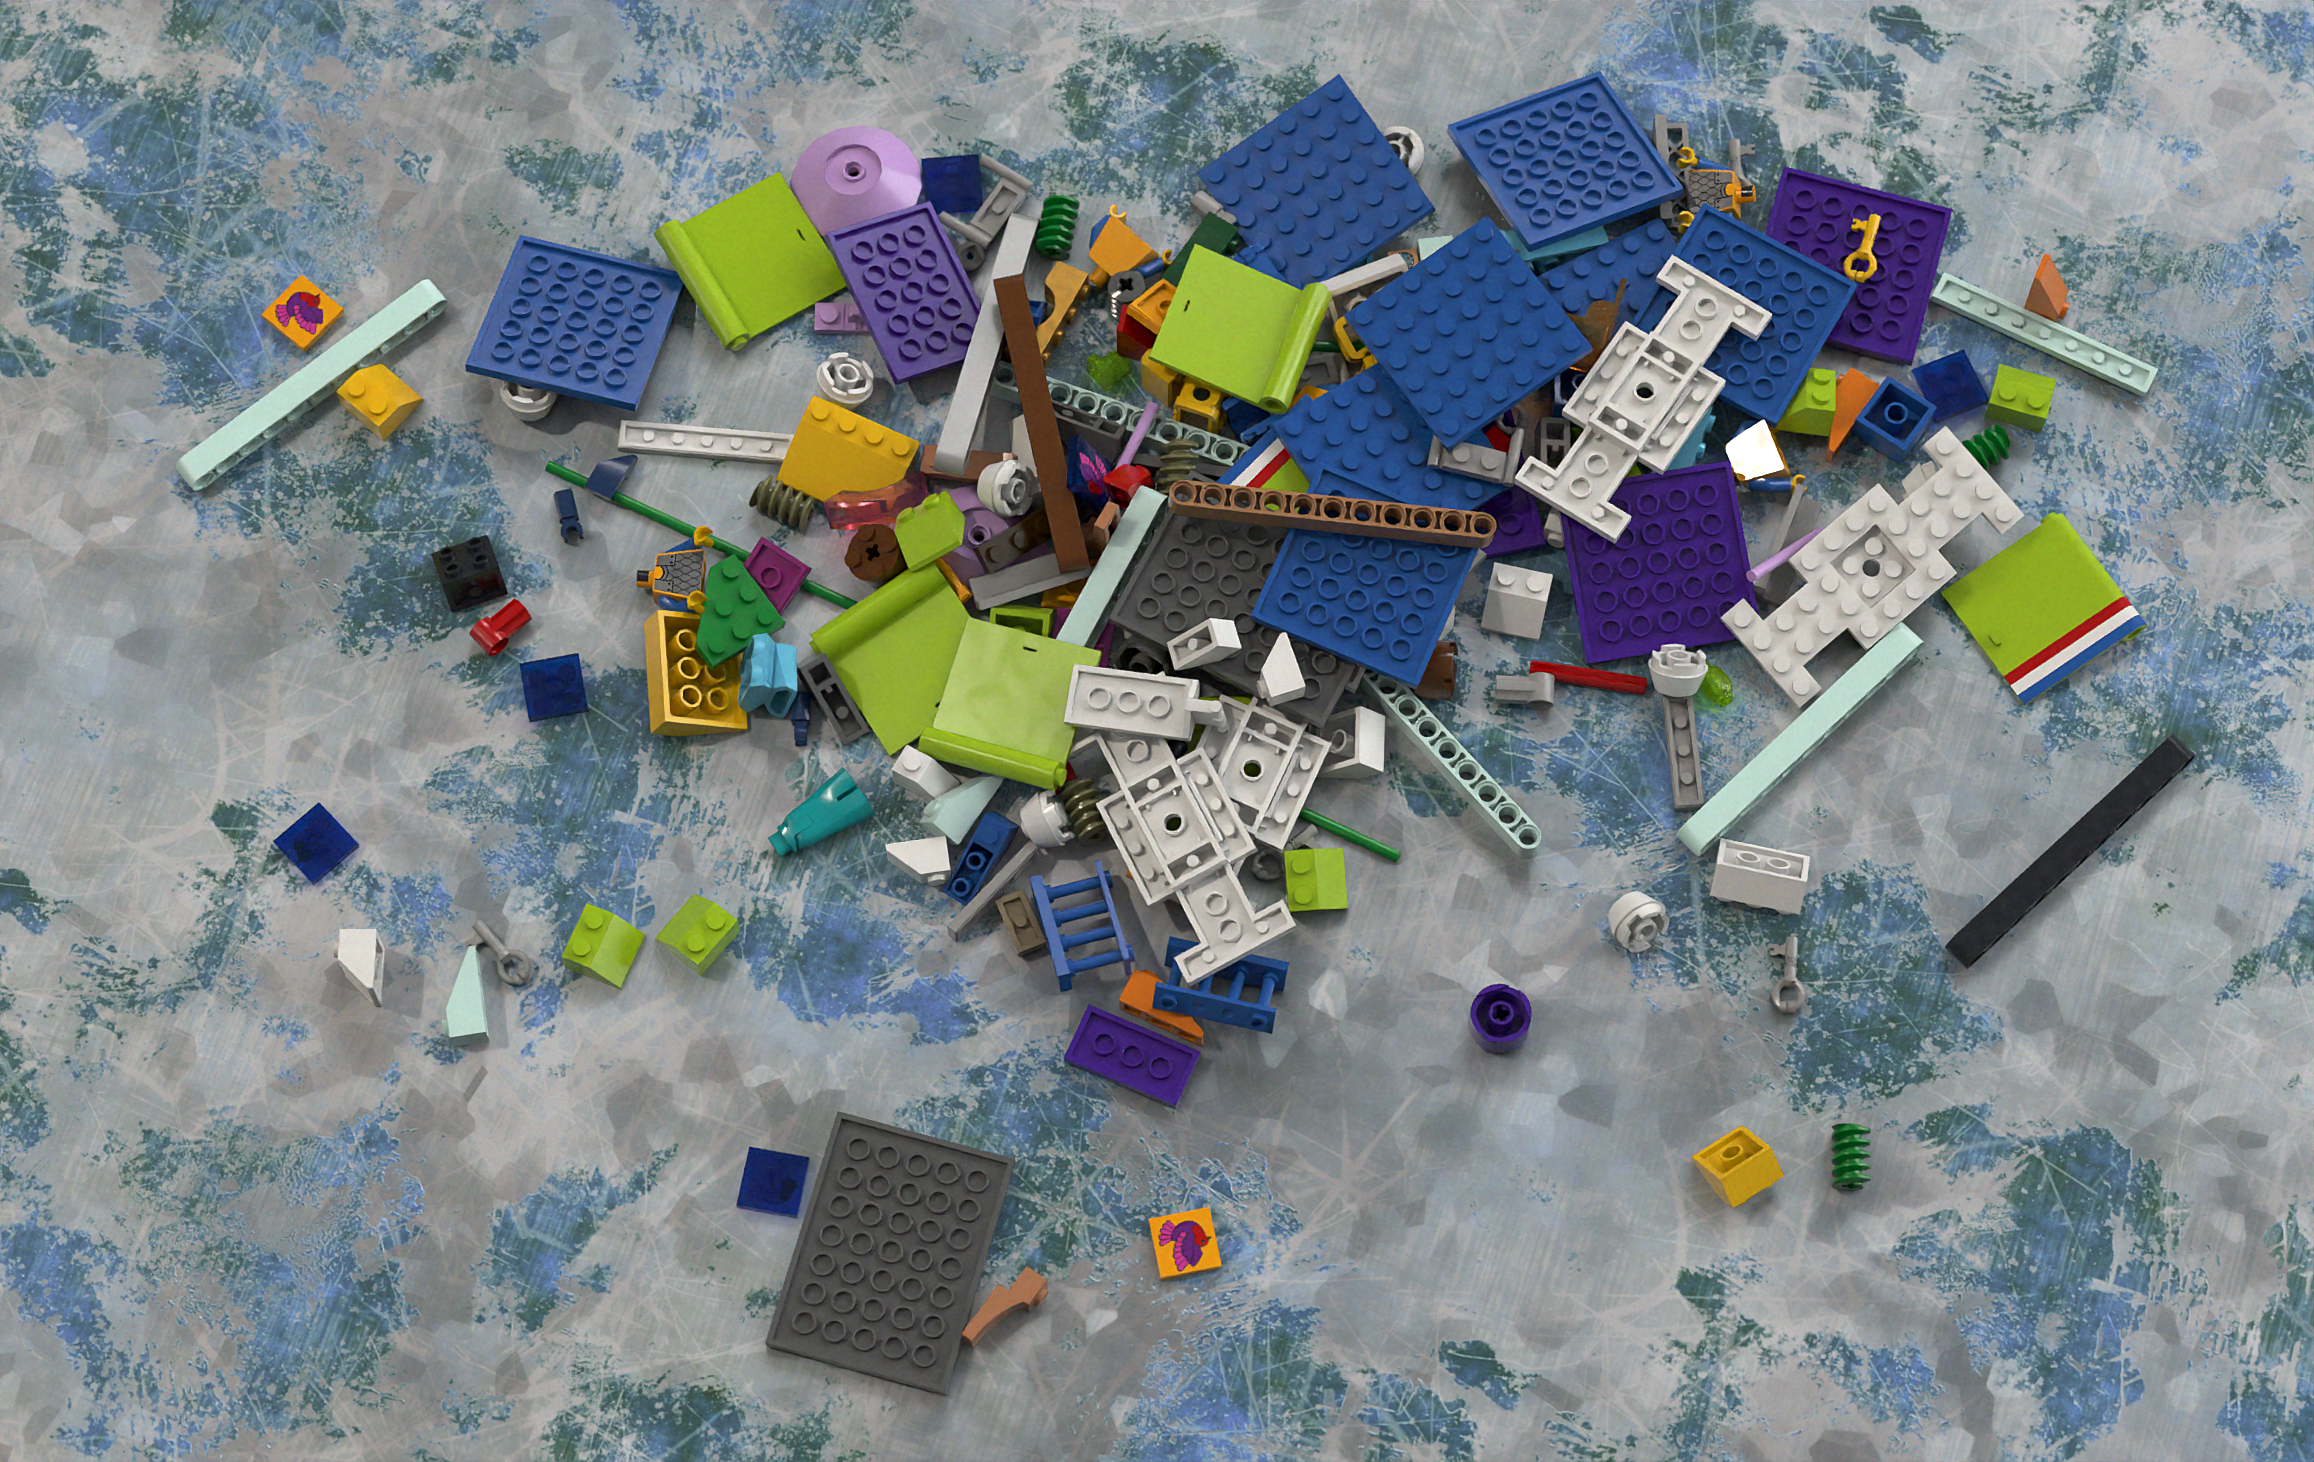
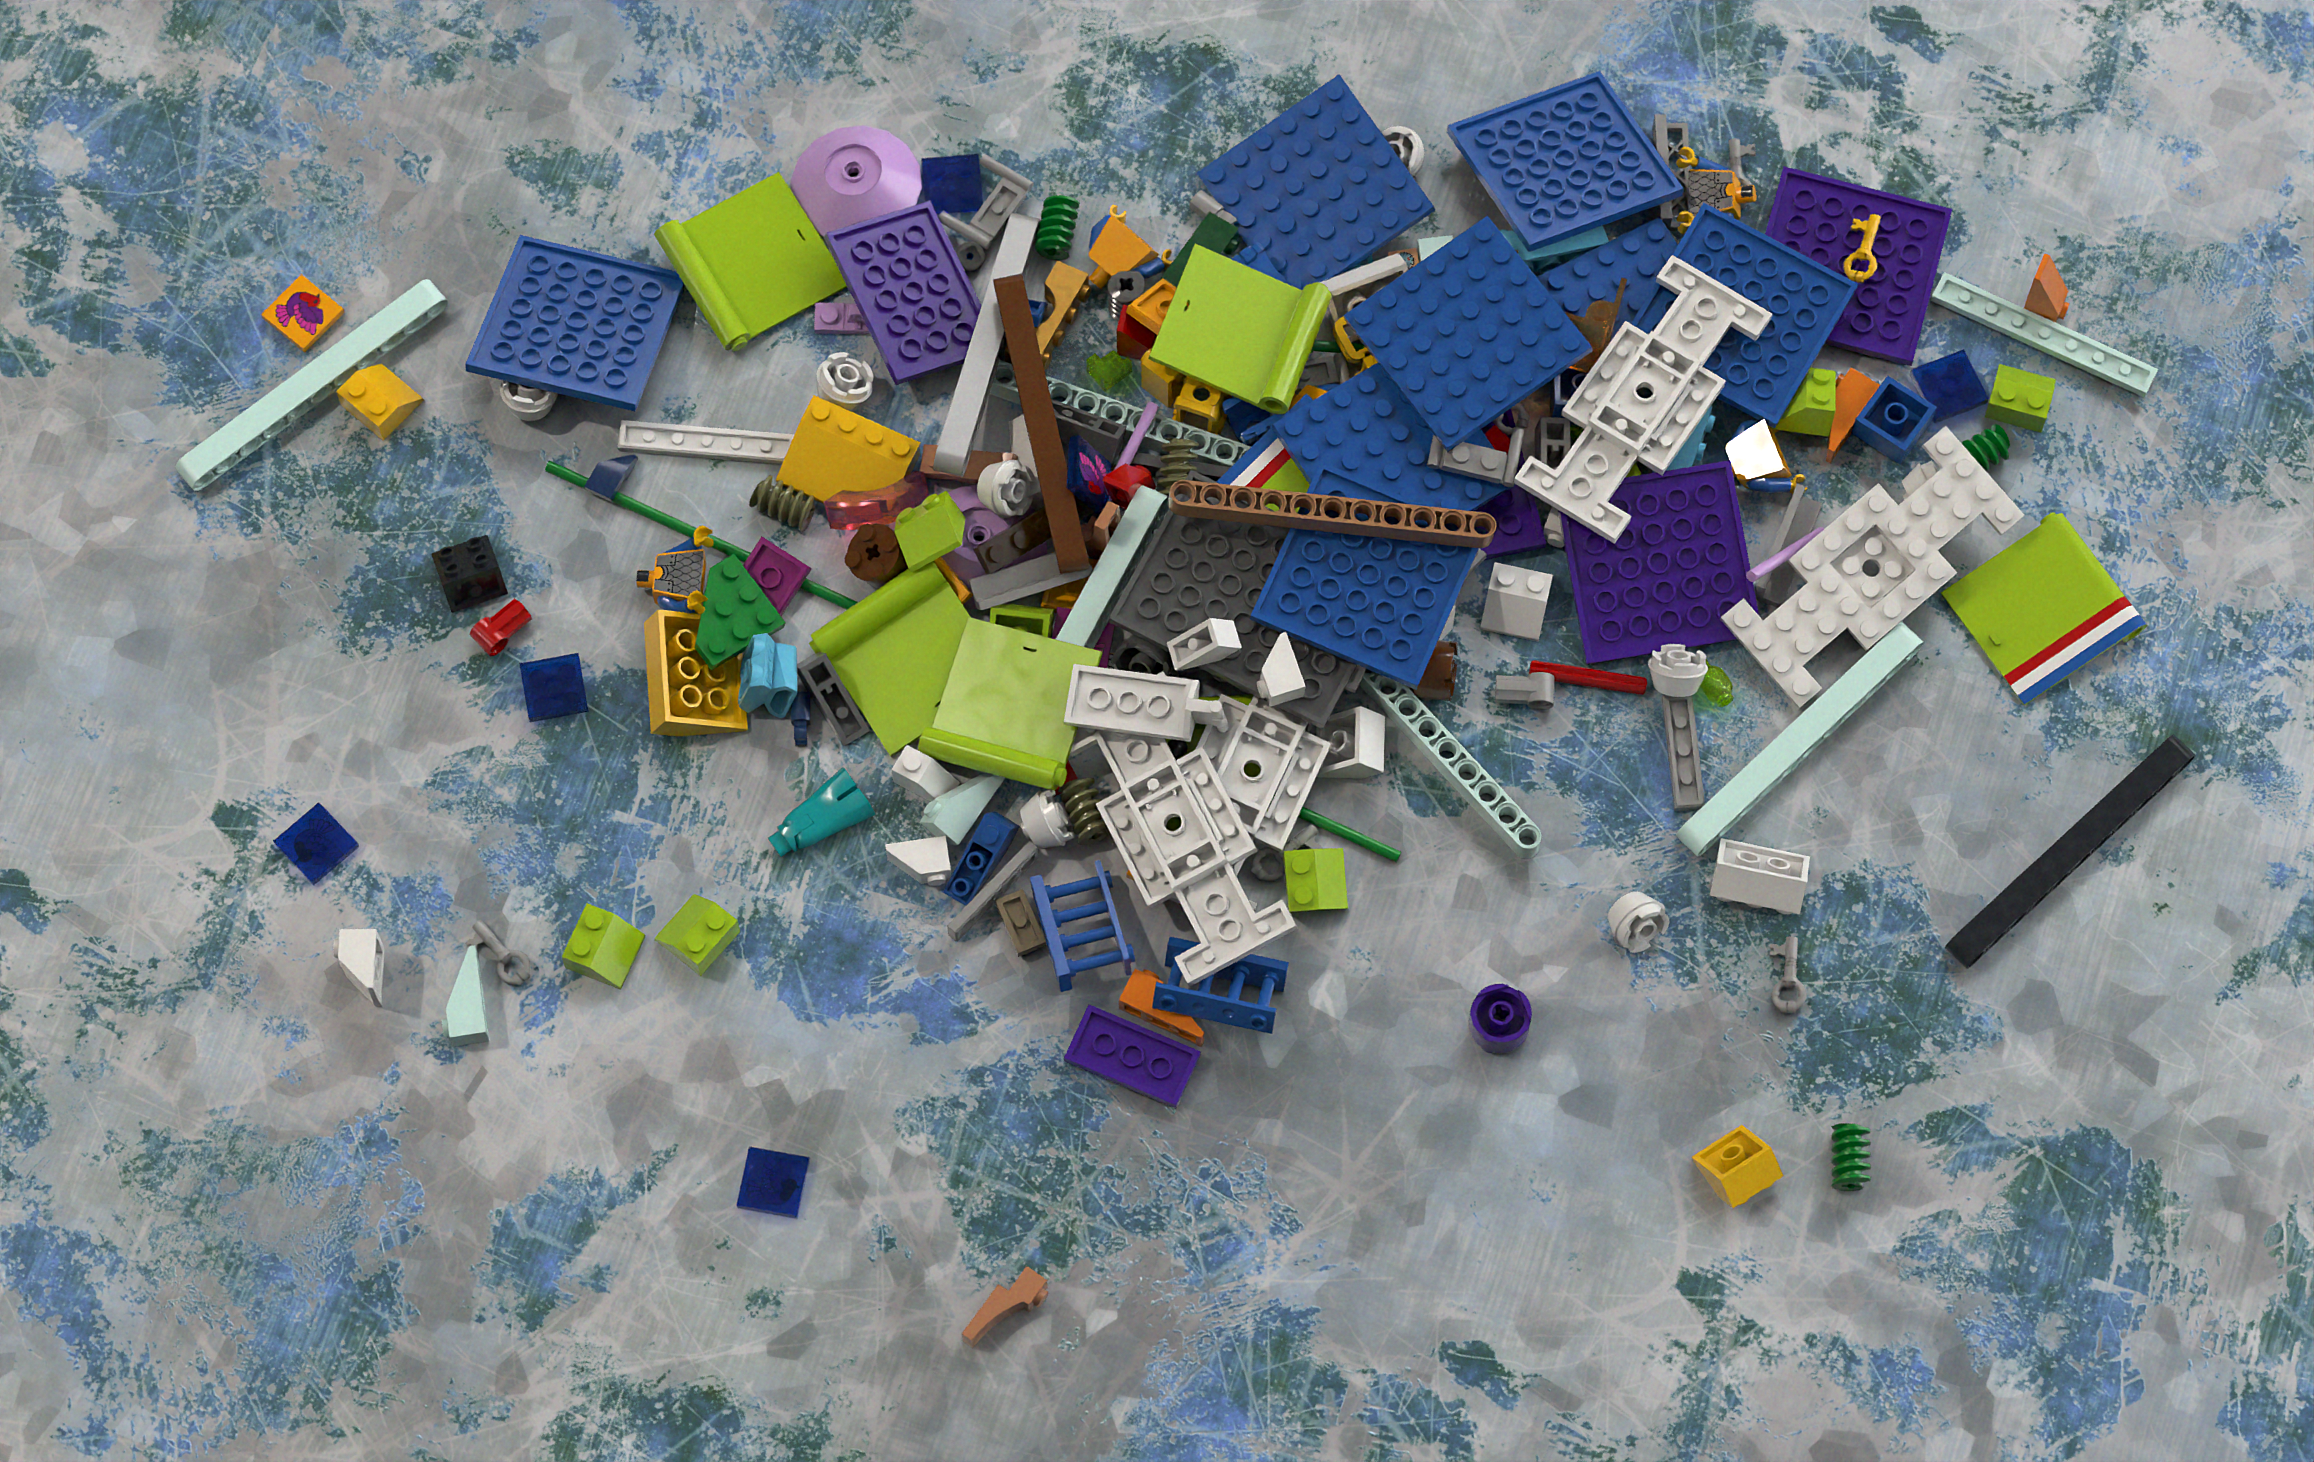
dark blue bar [553,489,584,543] -> none
dark grey plate [765,1111,1016,1395] -> none
tile [1149,1207,1222,1281] -> none

